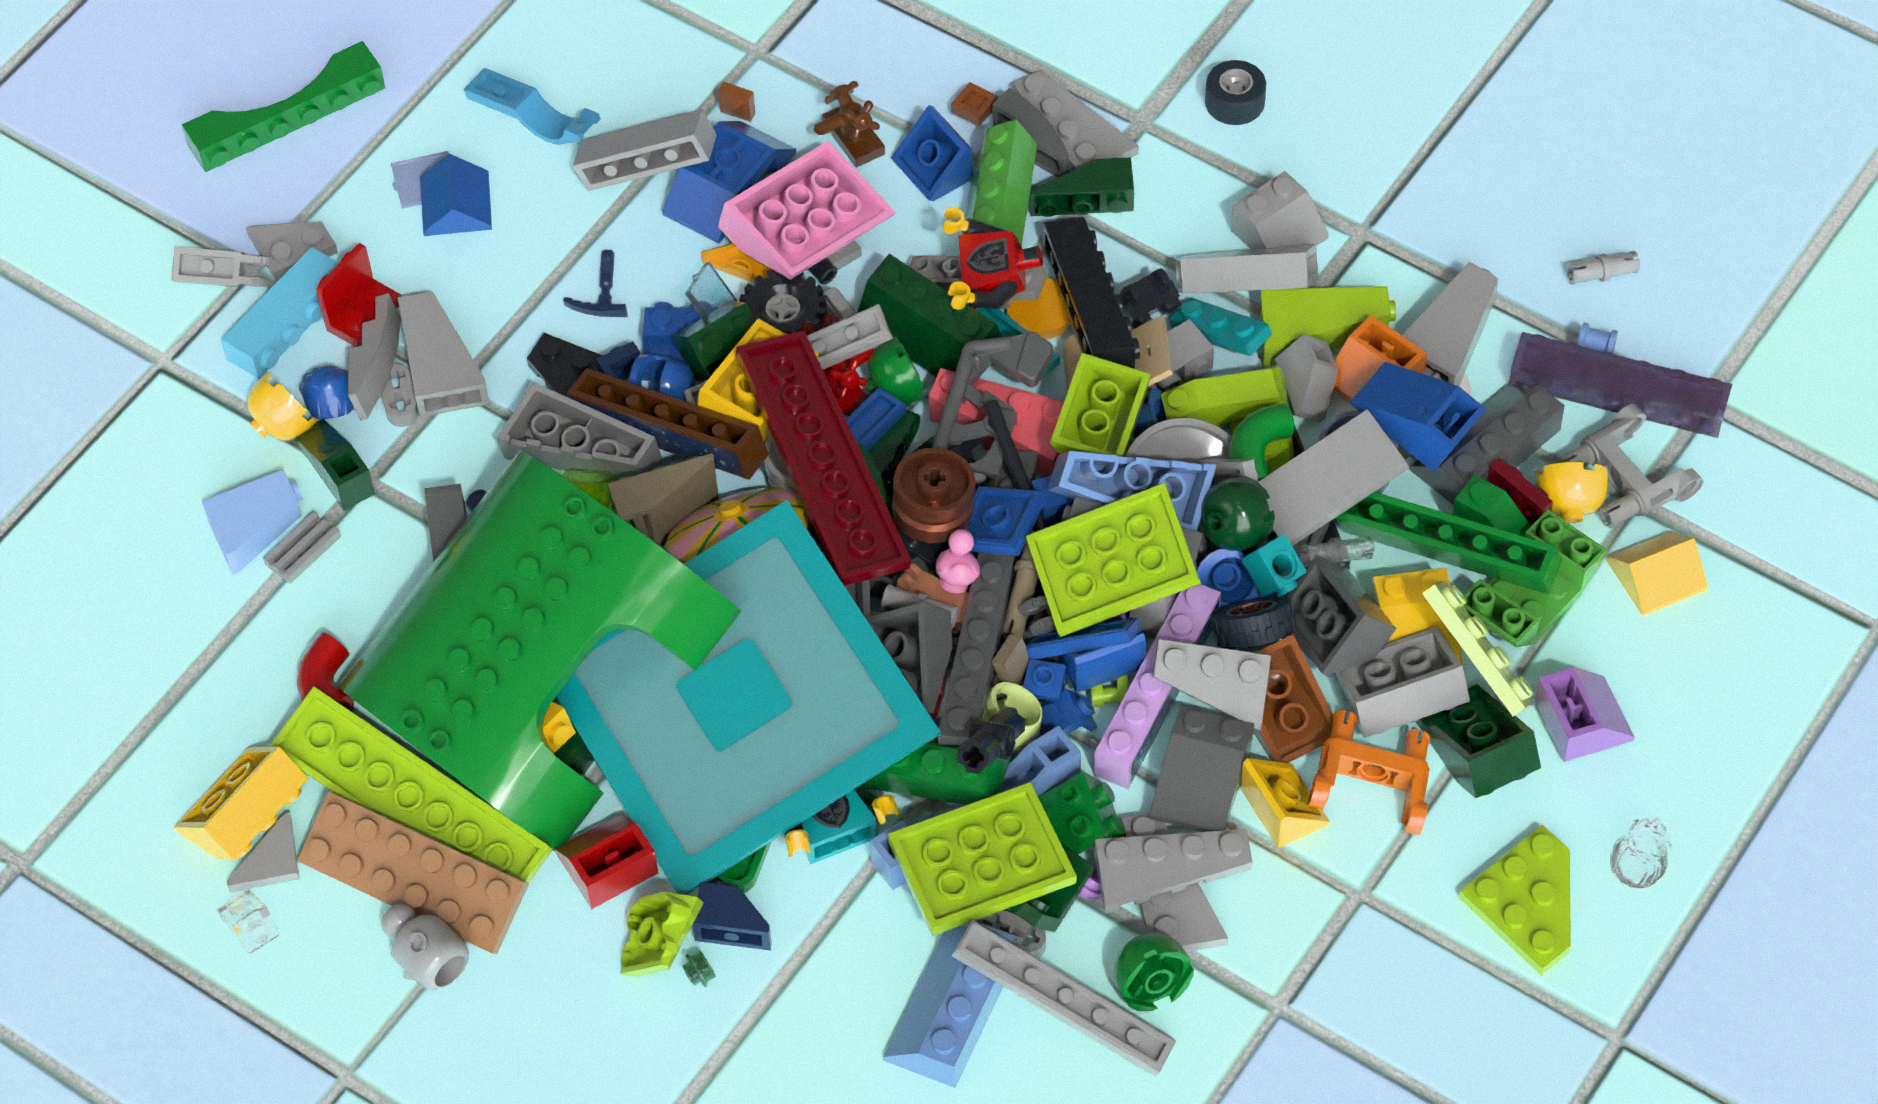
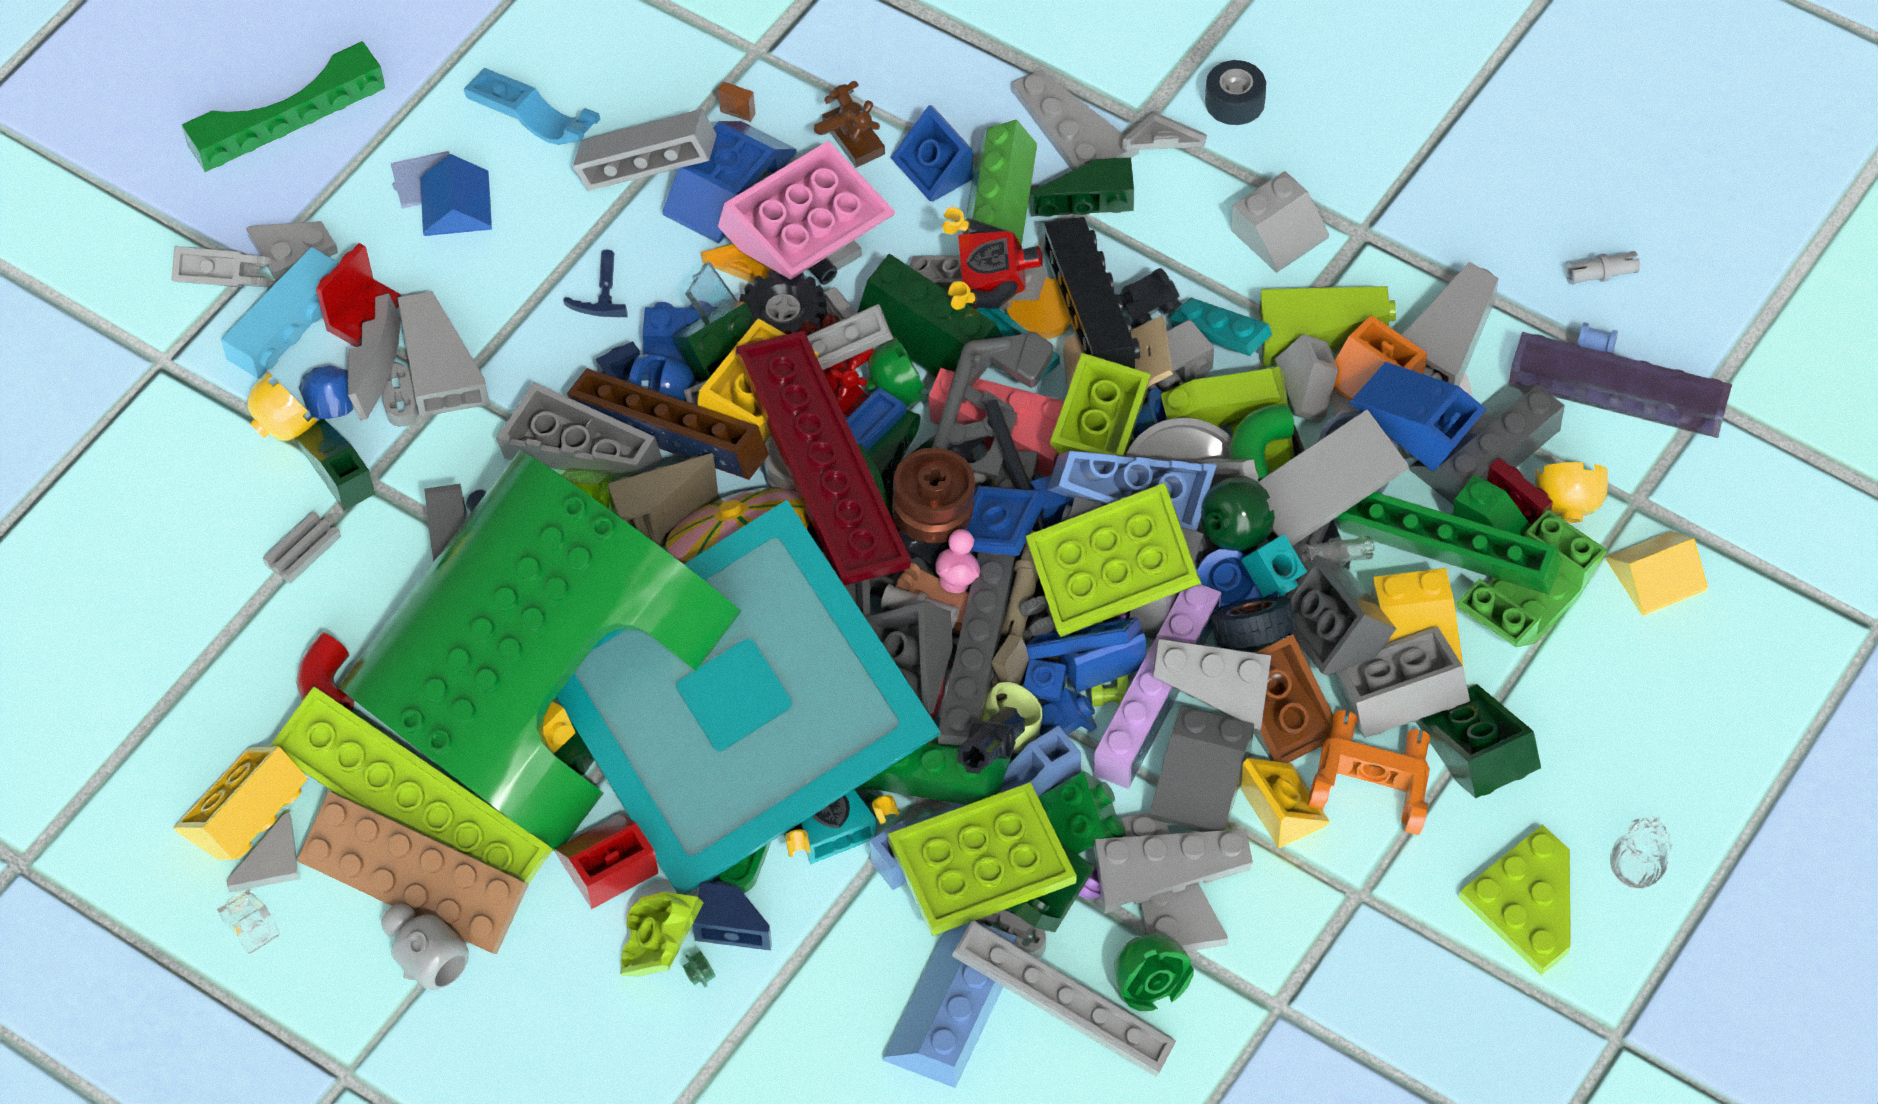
light blue slope [202,469,303,575] -> none
black wing [527,333,603,397] -> none
dark orange plate [951,82,998,126] -> none
dark grey slope [992,88,1069,178] -> none
light grey slope [1176,244,1319,294] -> none
yellowish green plate [1422,582,1535,716] -> none
medium lavender slope [1534,667,1635,762] -> none
light grey connector [1556,404,1704,529] -> none
none -> light grey tile [1122,111,1207,150]

